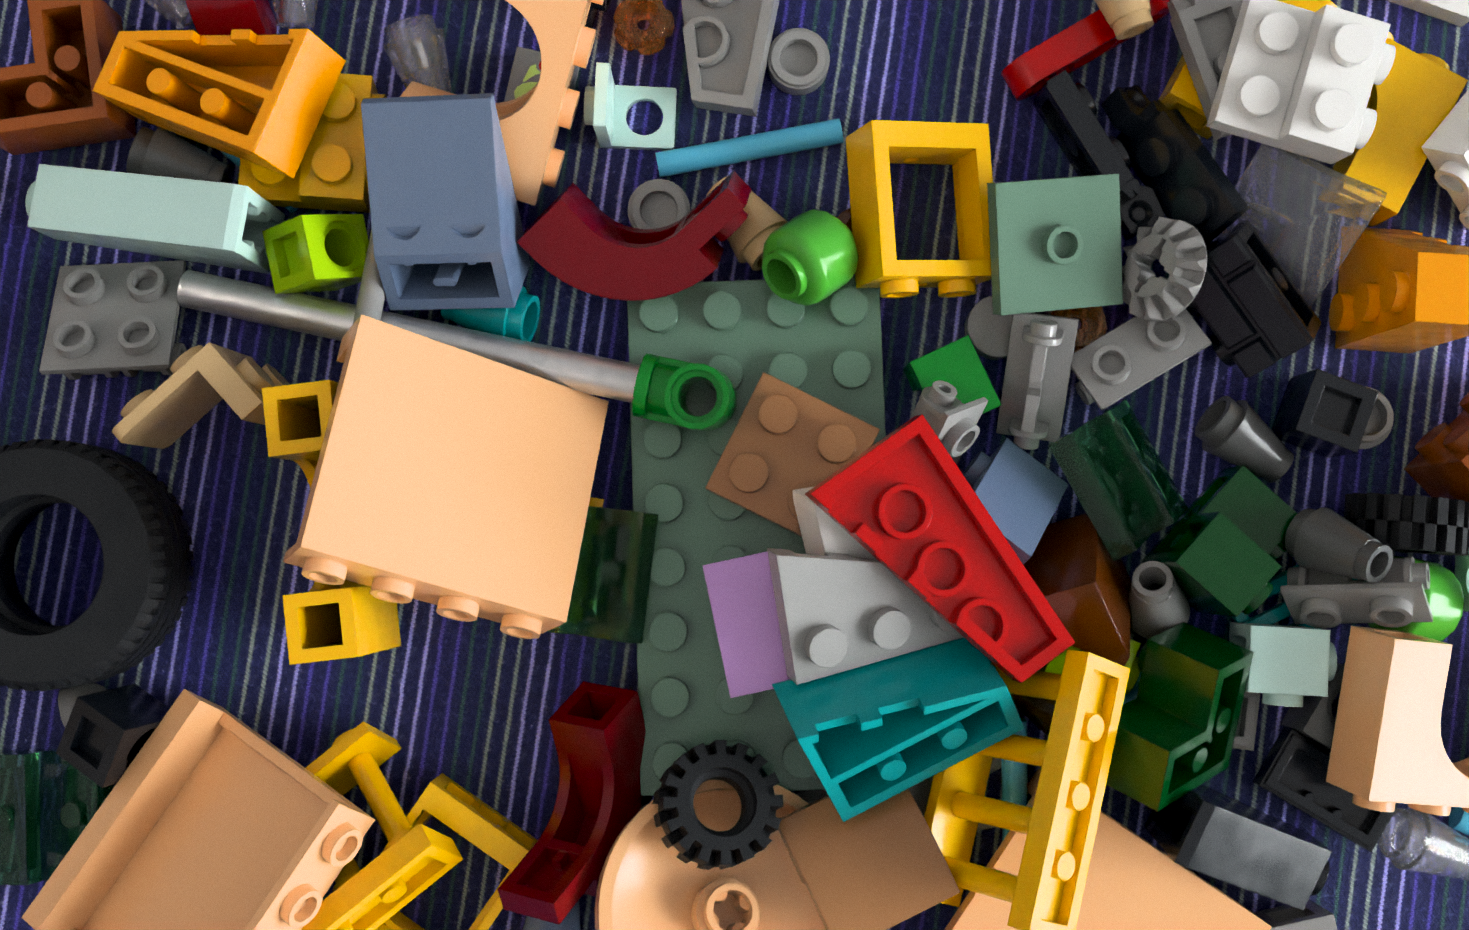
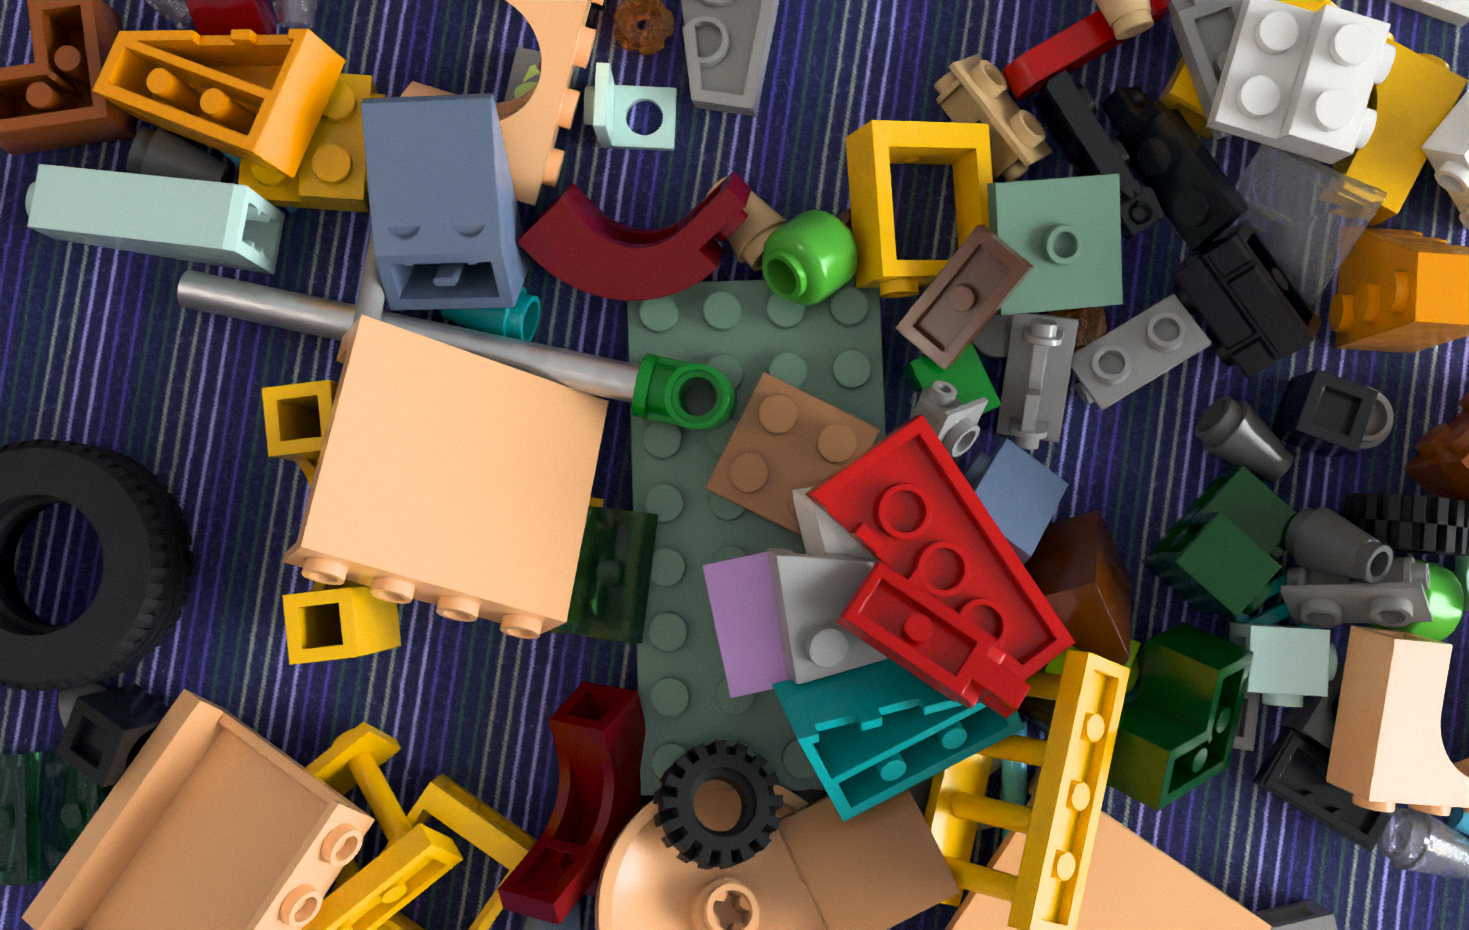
light grey hinge [39,260,186,380] -> none
tan bracket [112,342,290,449] -> none
lime brick [262,214,369,294] -> none
clear cone [383,15,452,93] -> none
light grey tile [628,179,690,229] -> none
medium azure piece [655,118,843,177] -> none
light grey tile [767,28,830,95] -> none
clear green slope [1048,399,1188,561] -> none
light grey gear [1122,217,1207,322] -> none
light grey cone [1128,561,1190,639] -> none
black slope [1144,784,1332,911] -> none
none -> red hinge [836,561,1031,718]
none -> reddish brown plate [895,224,1034,370]
none -> tan hinge [933,54,1053,182]

